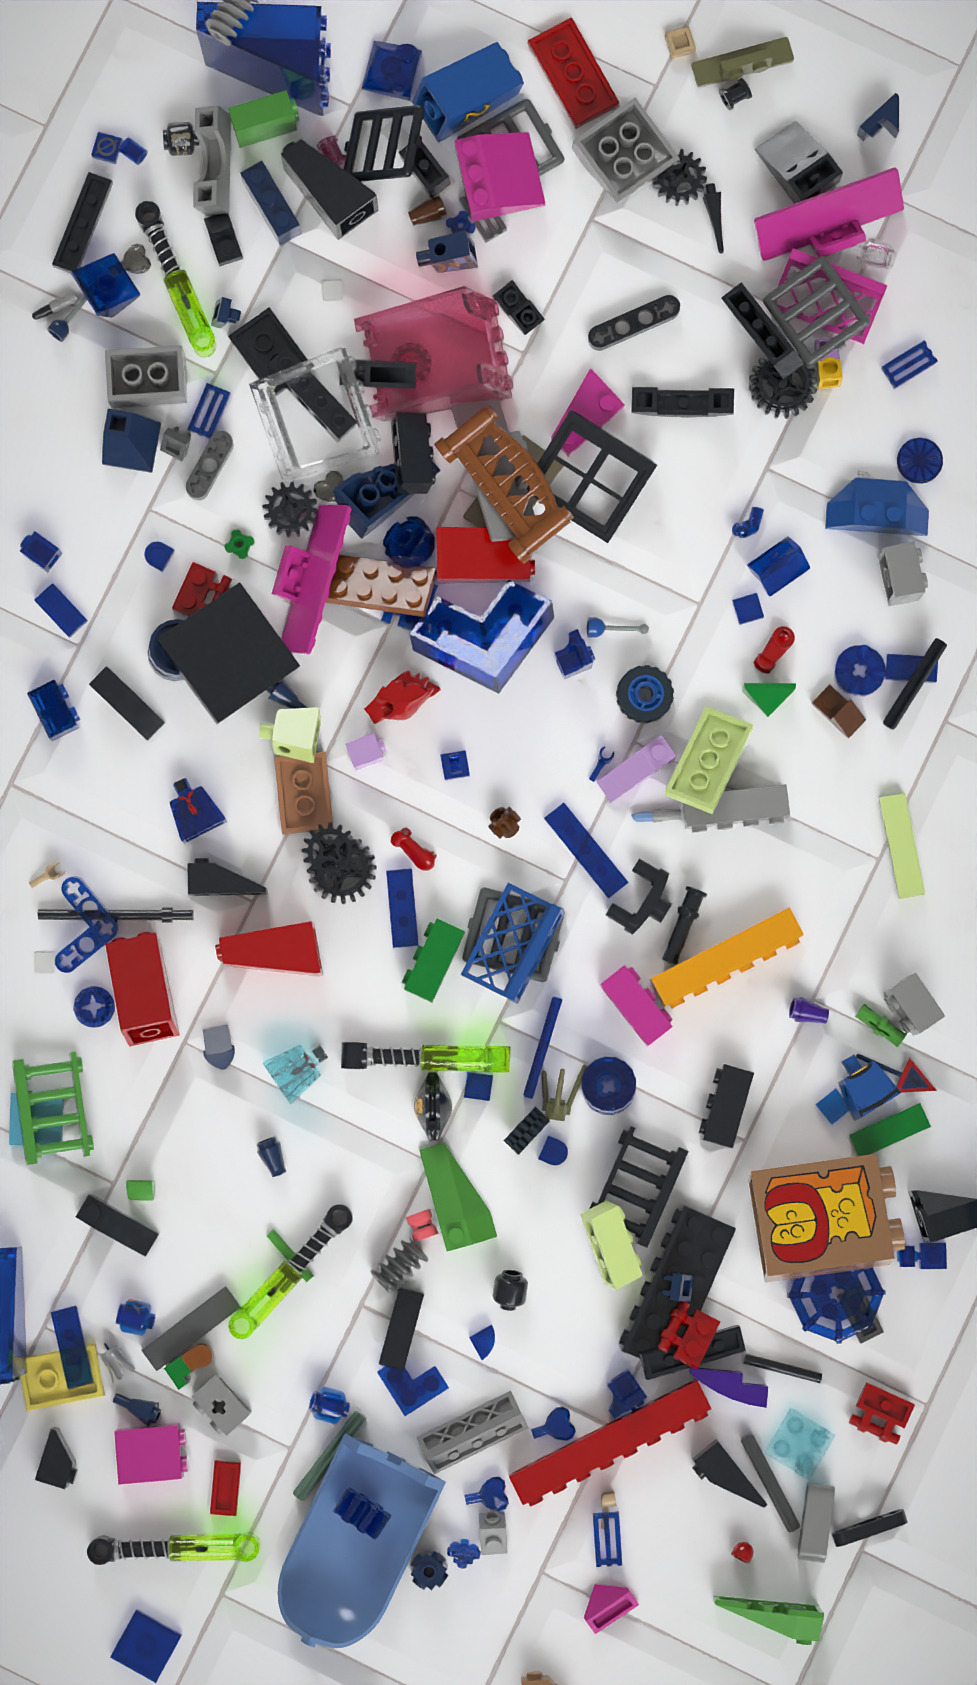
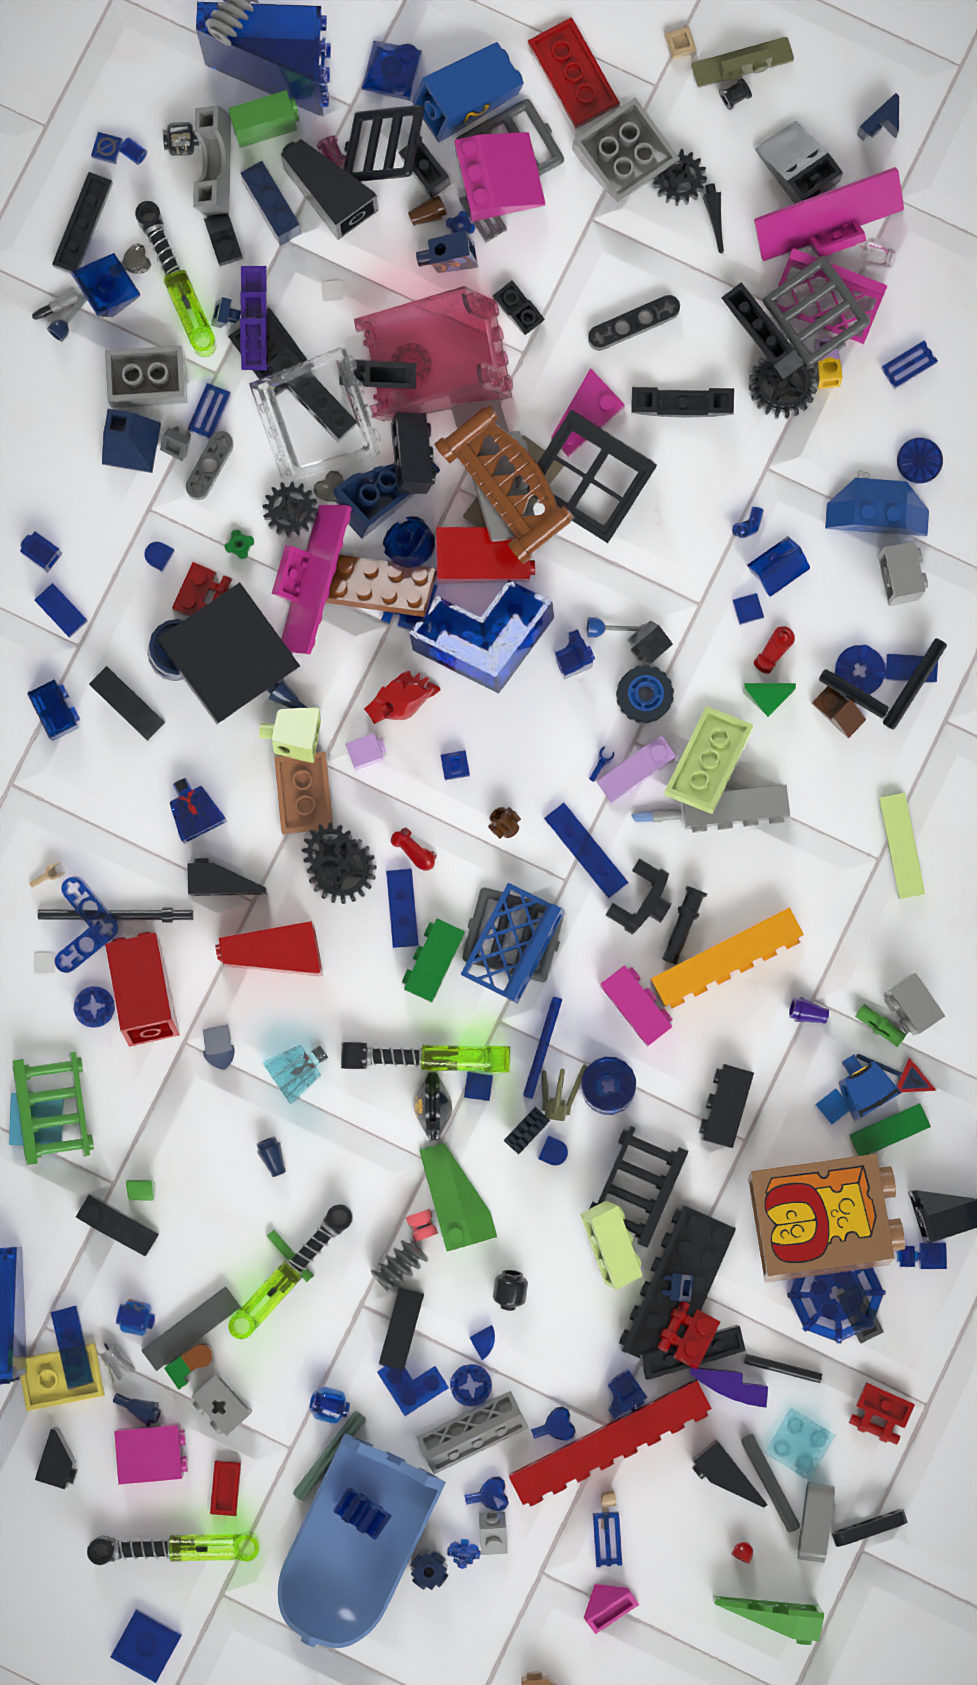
none -> dark purple slope [240,266,267,370]
none -> clear blue gear [450,1364,492,1407]
none -> black brick [627,620,673,664]
none -> black axle [819,669,889,718]

